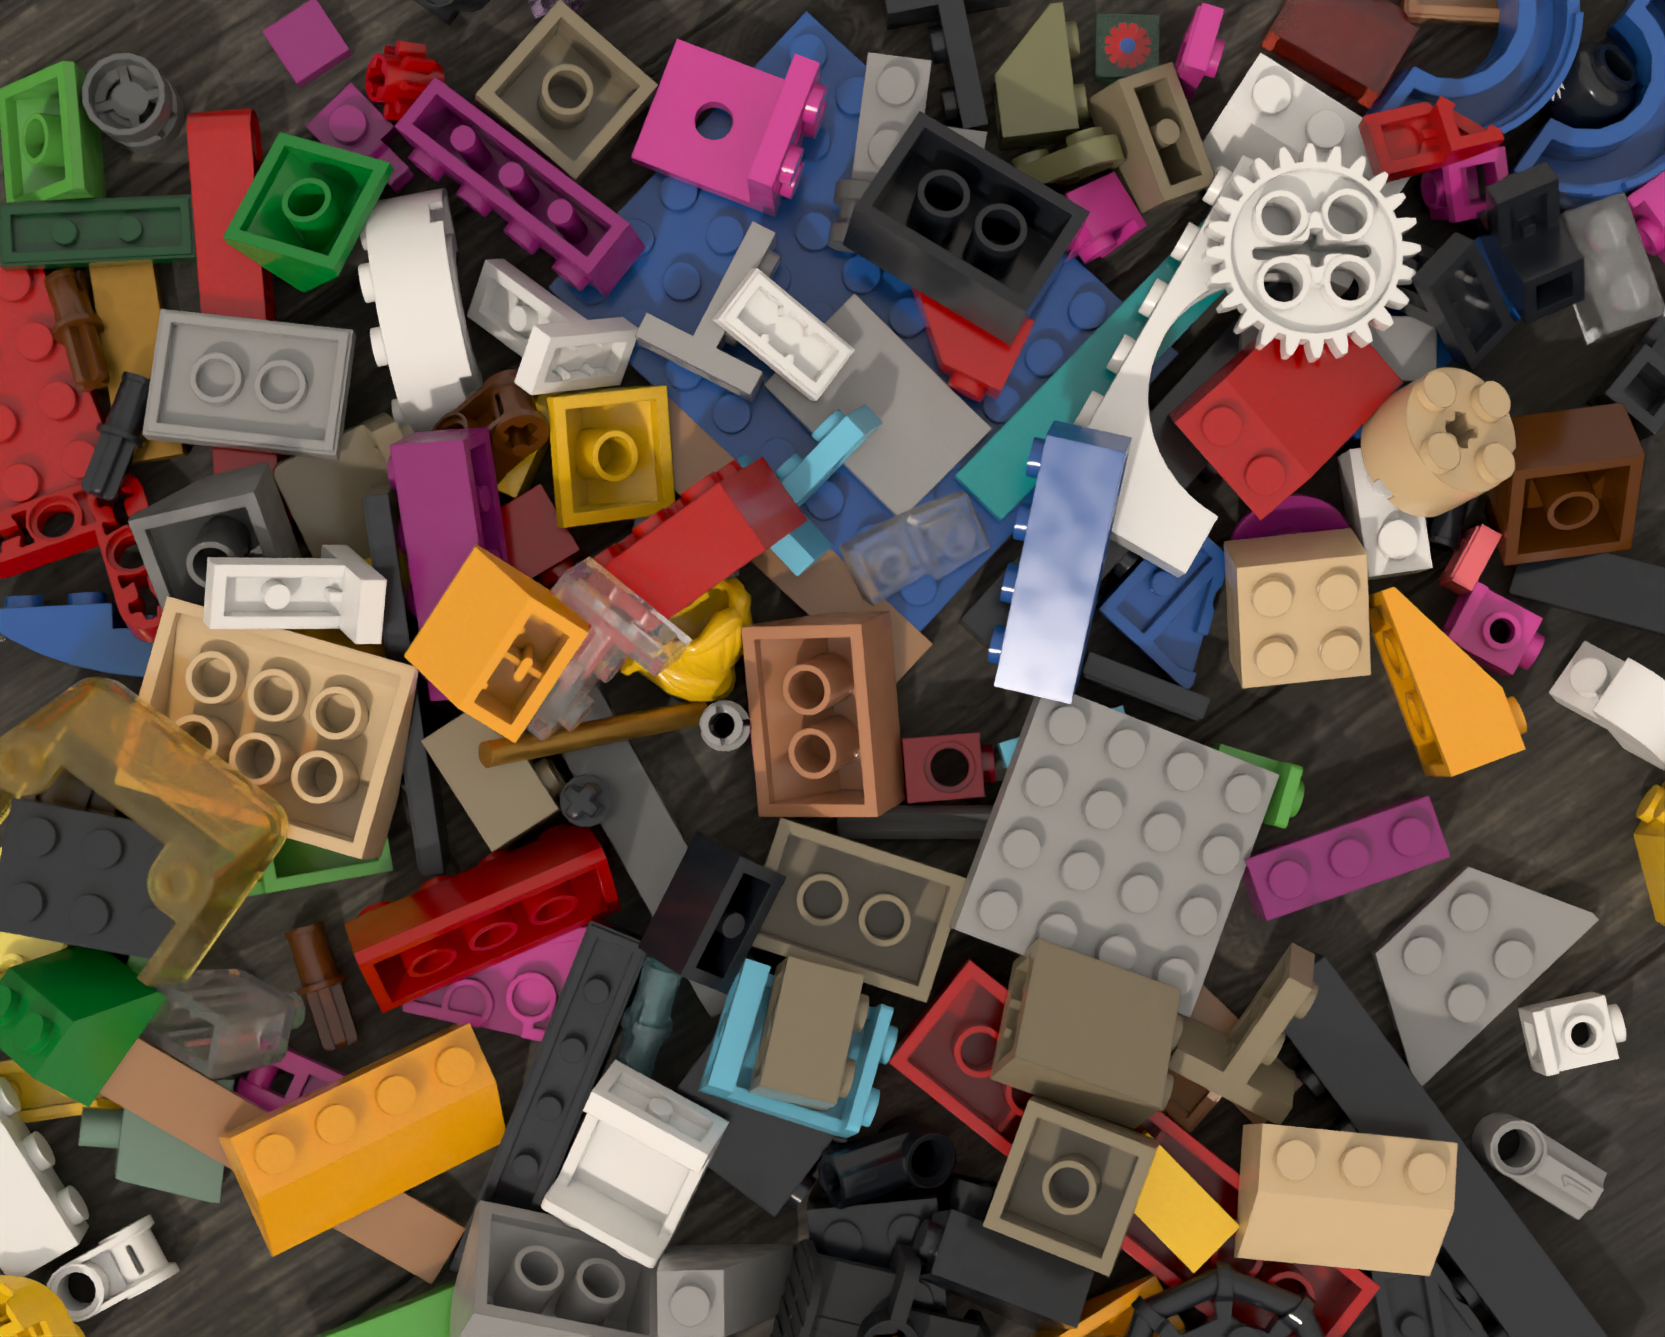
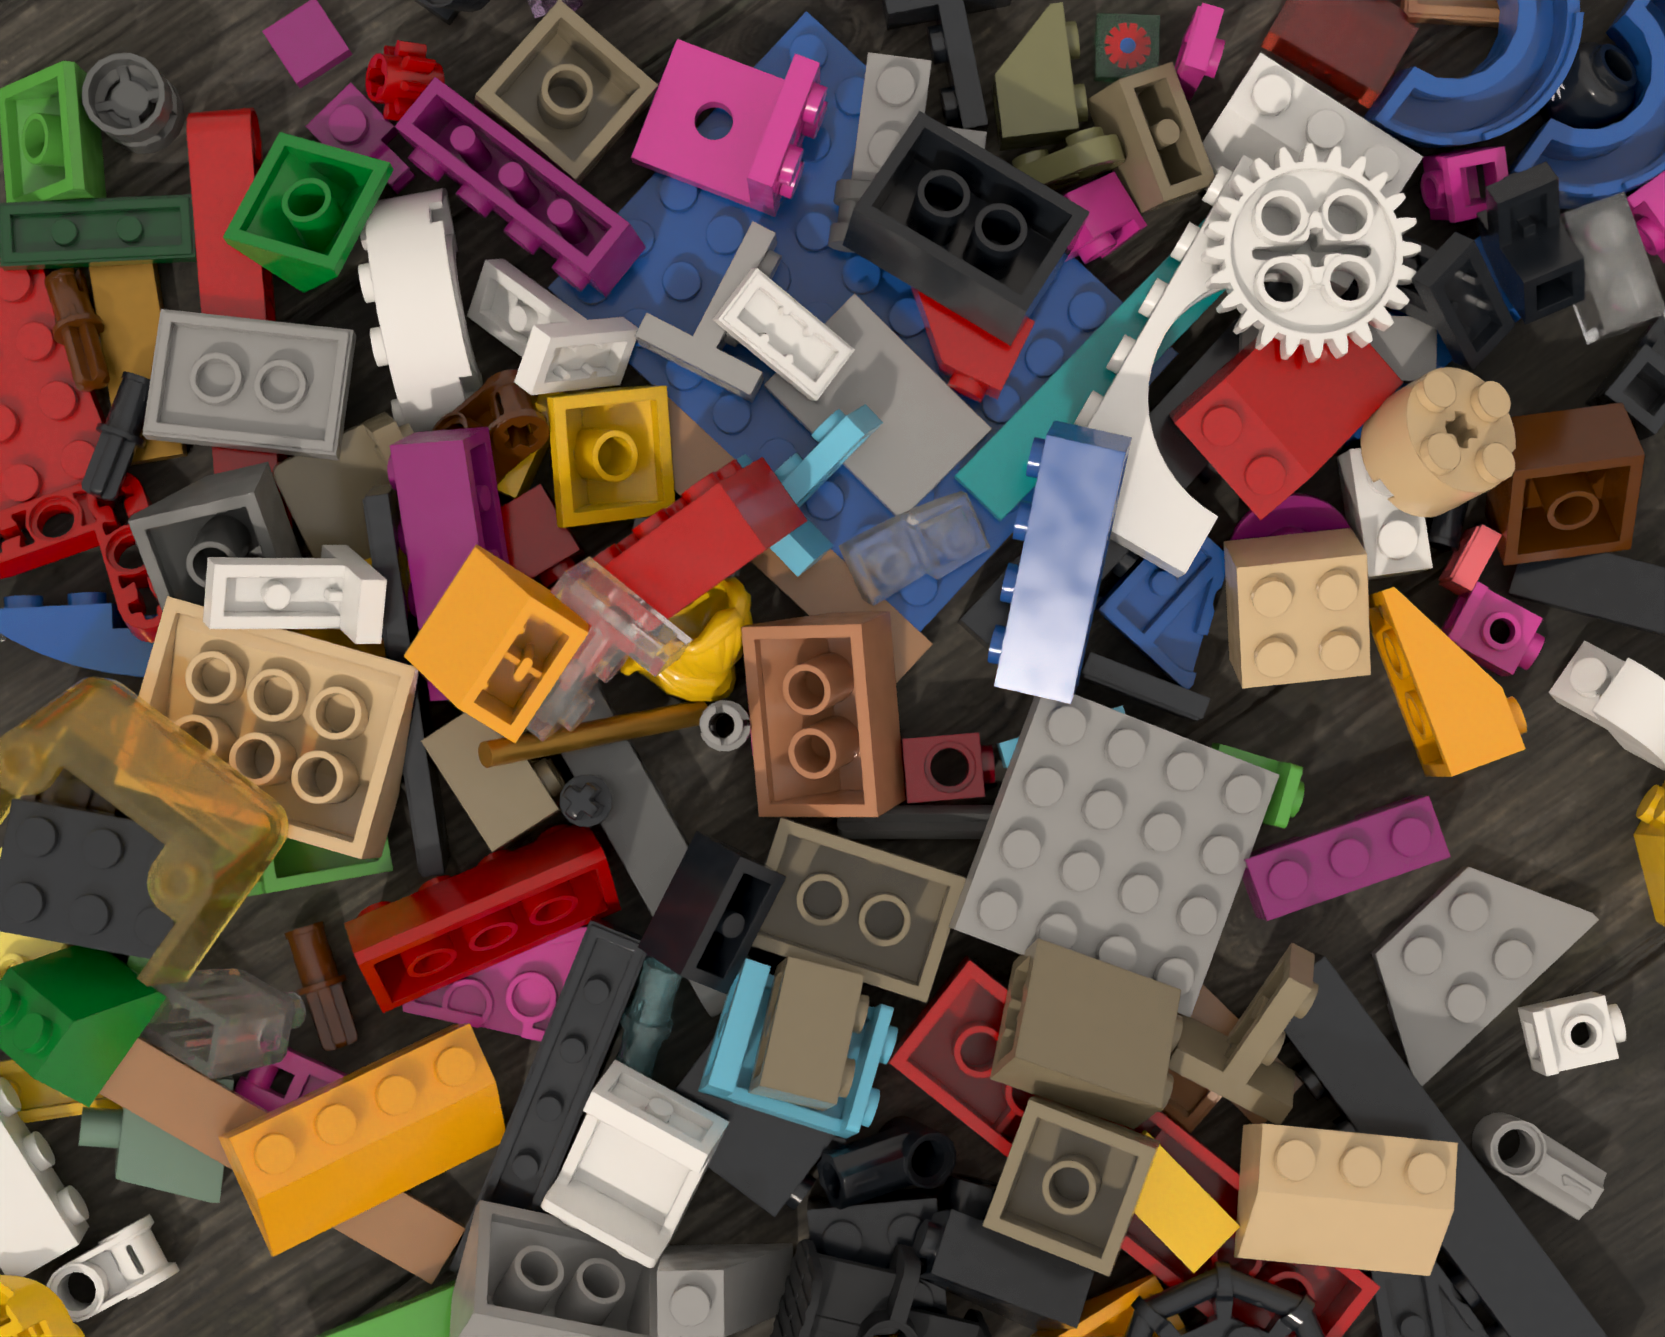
red slope [1358,96,1504,183] -> none

